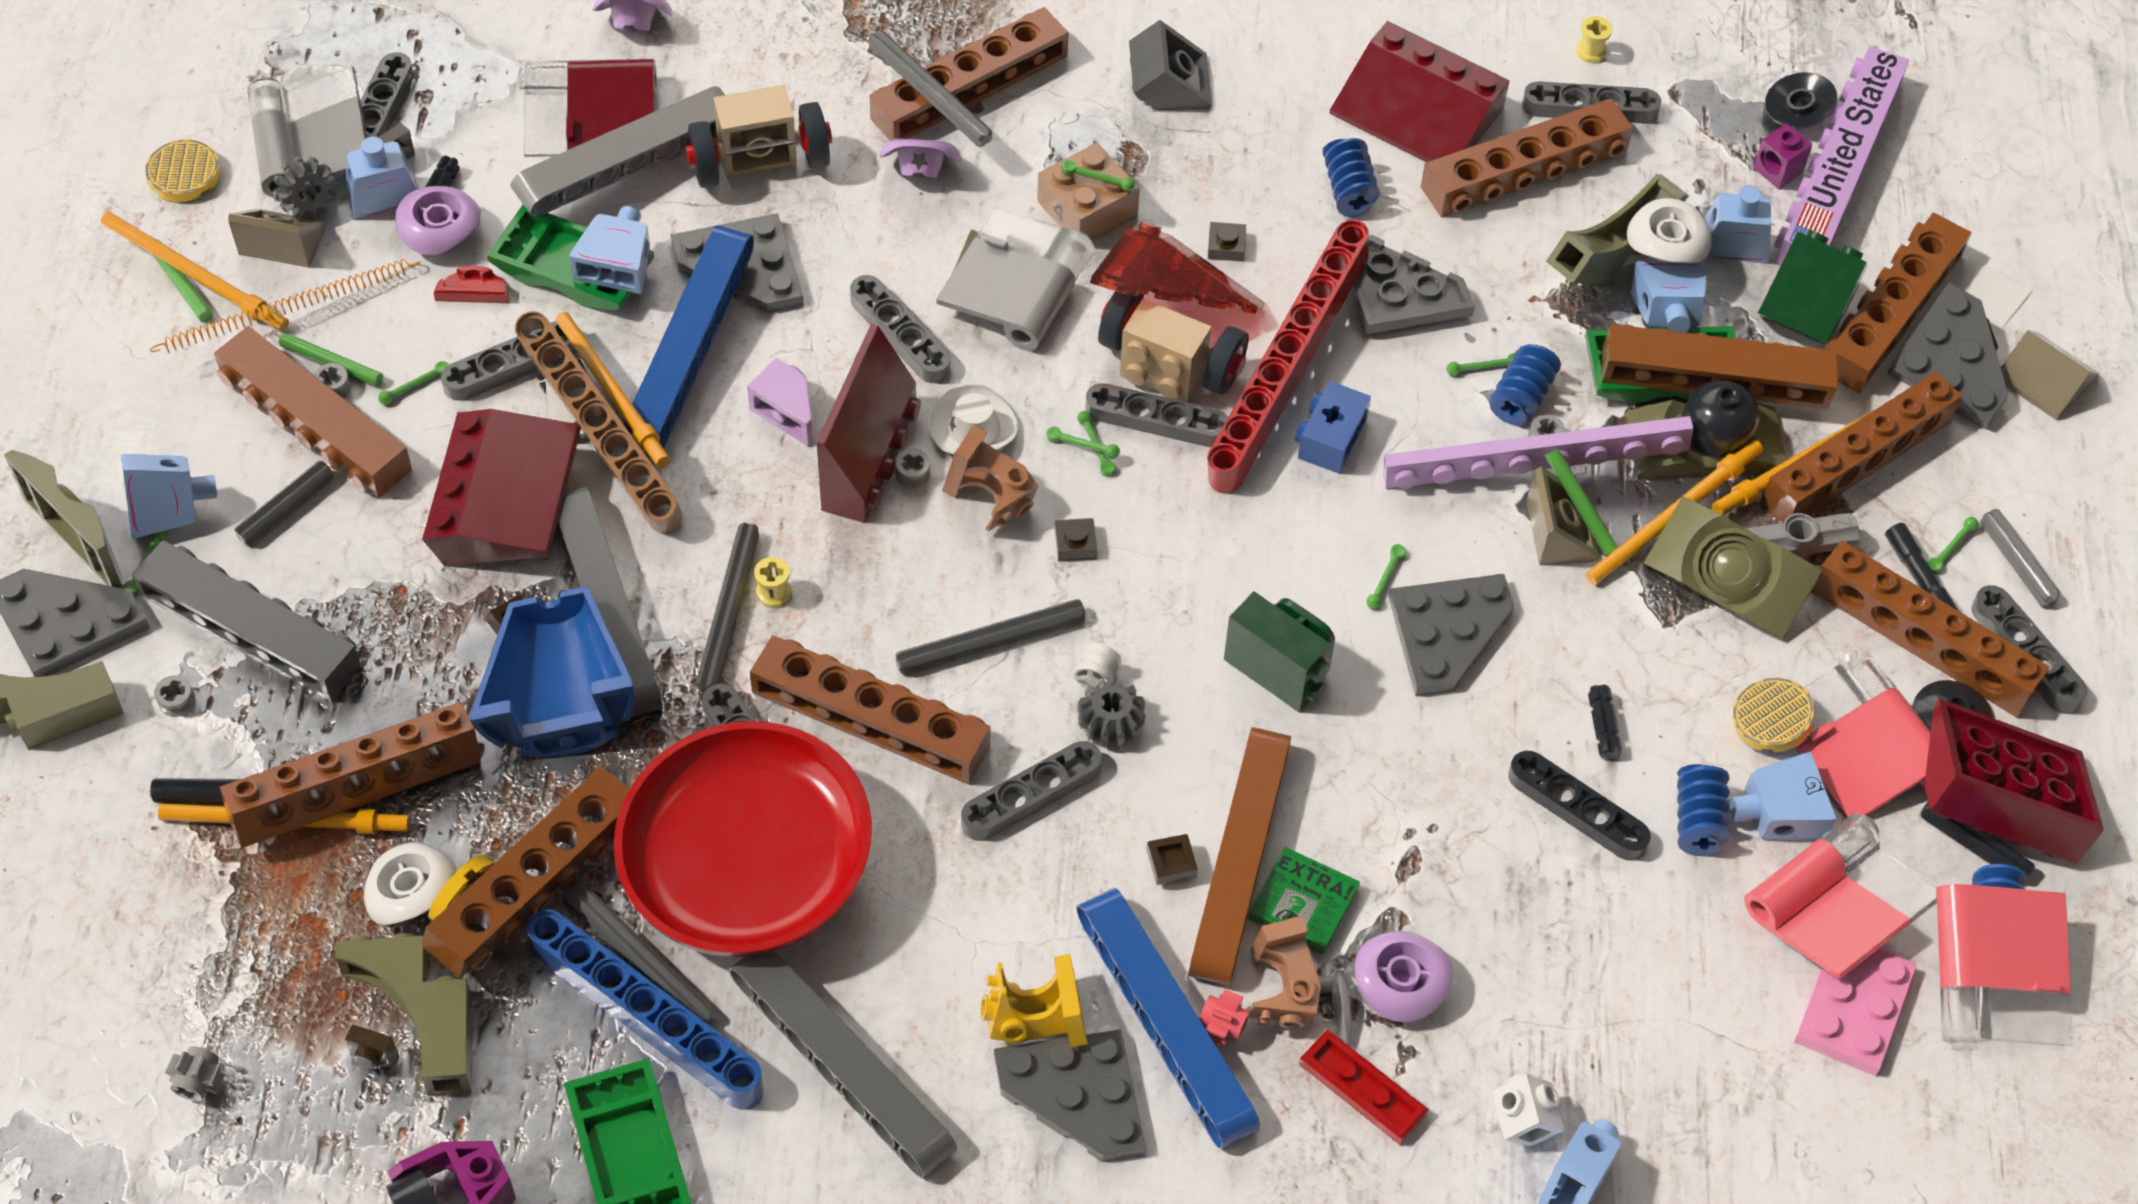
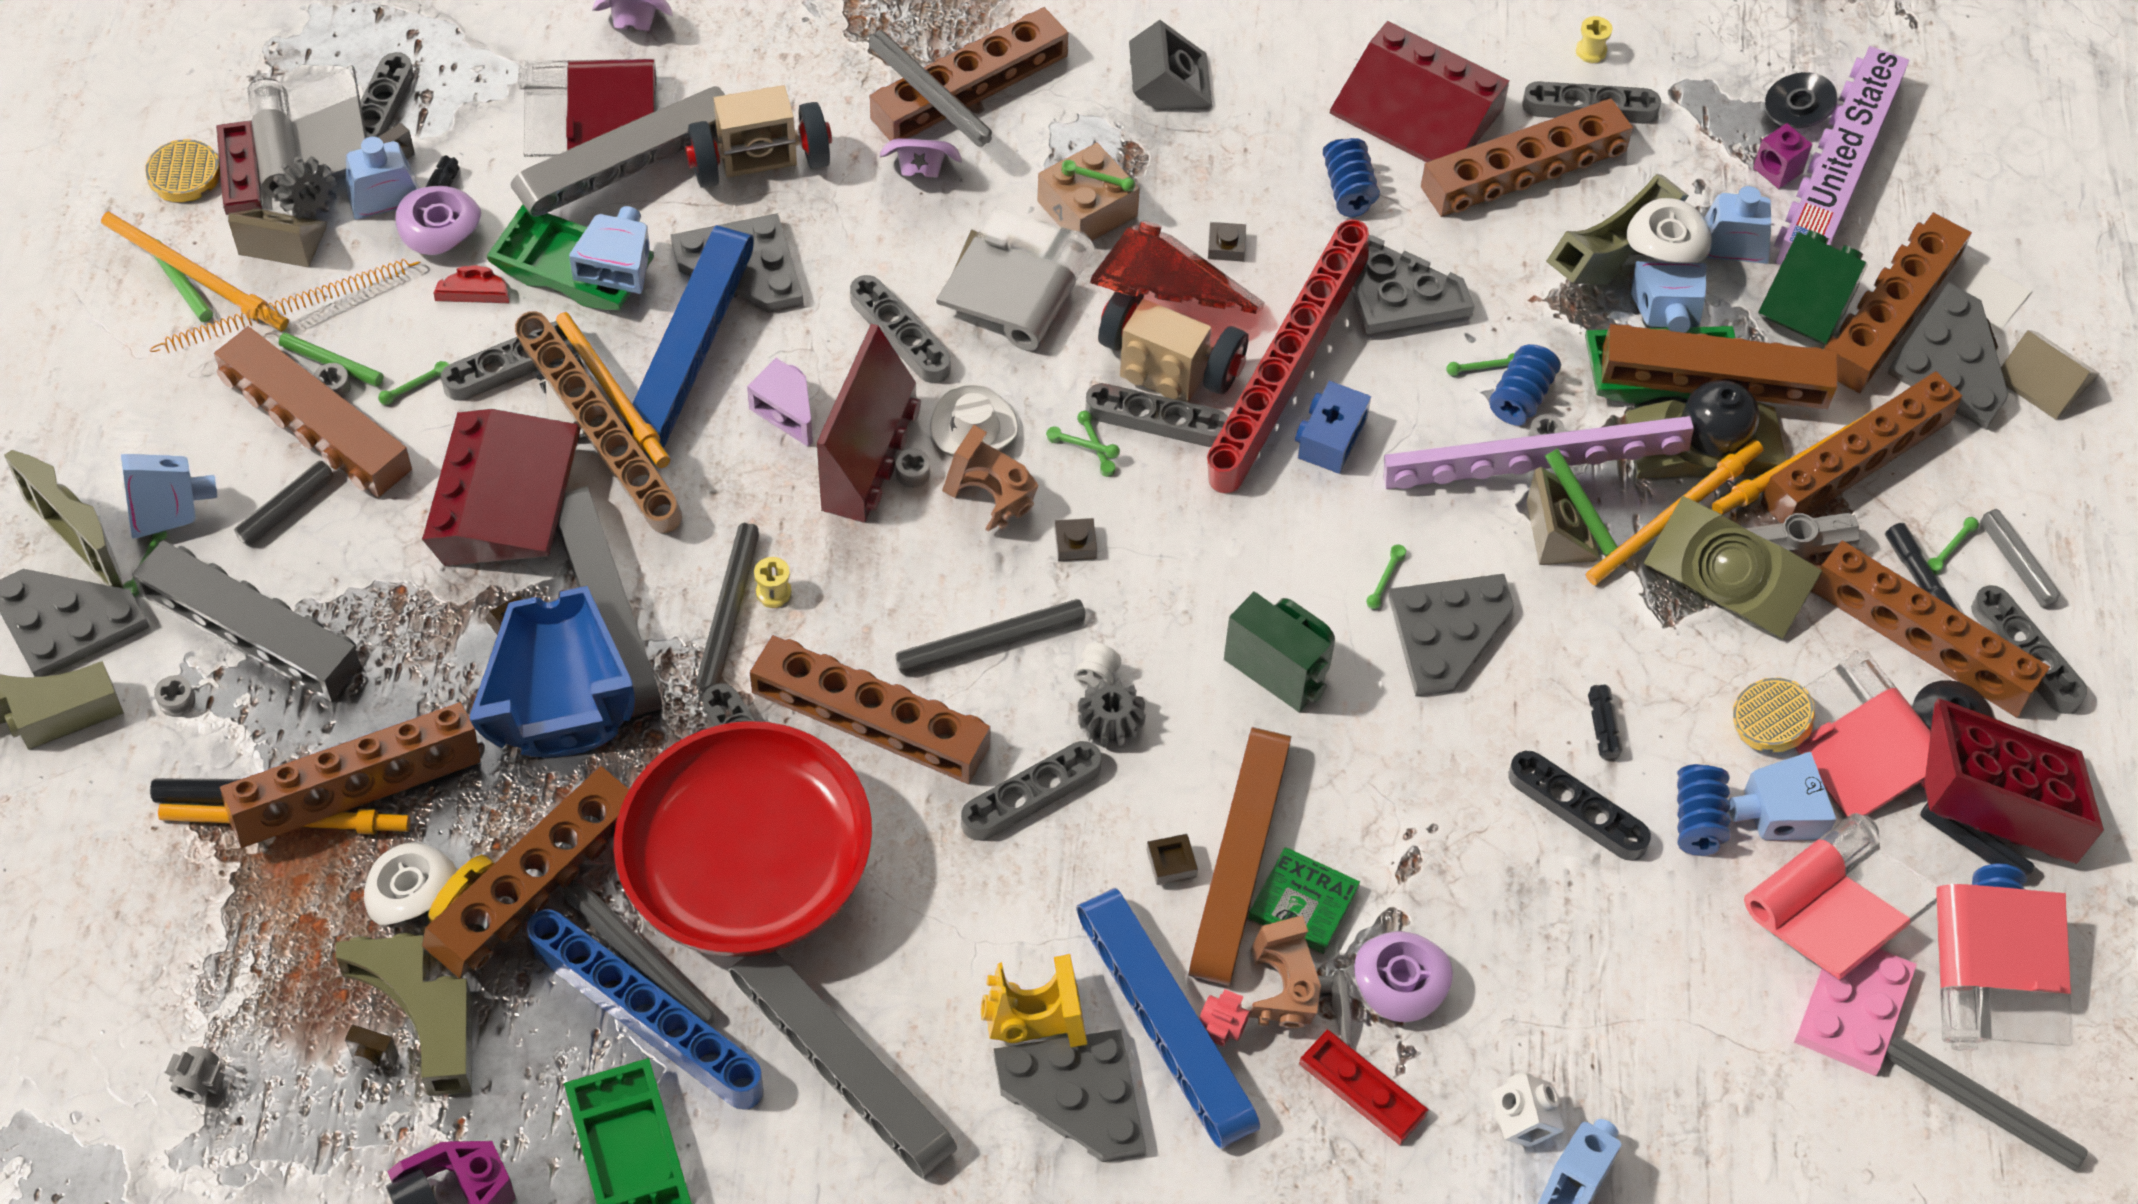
none -> tile [216,120,263,215]
none -> dark grey axle [1885,1036,2088,1170]

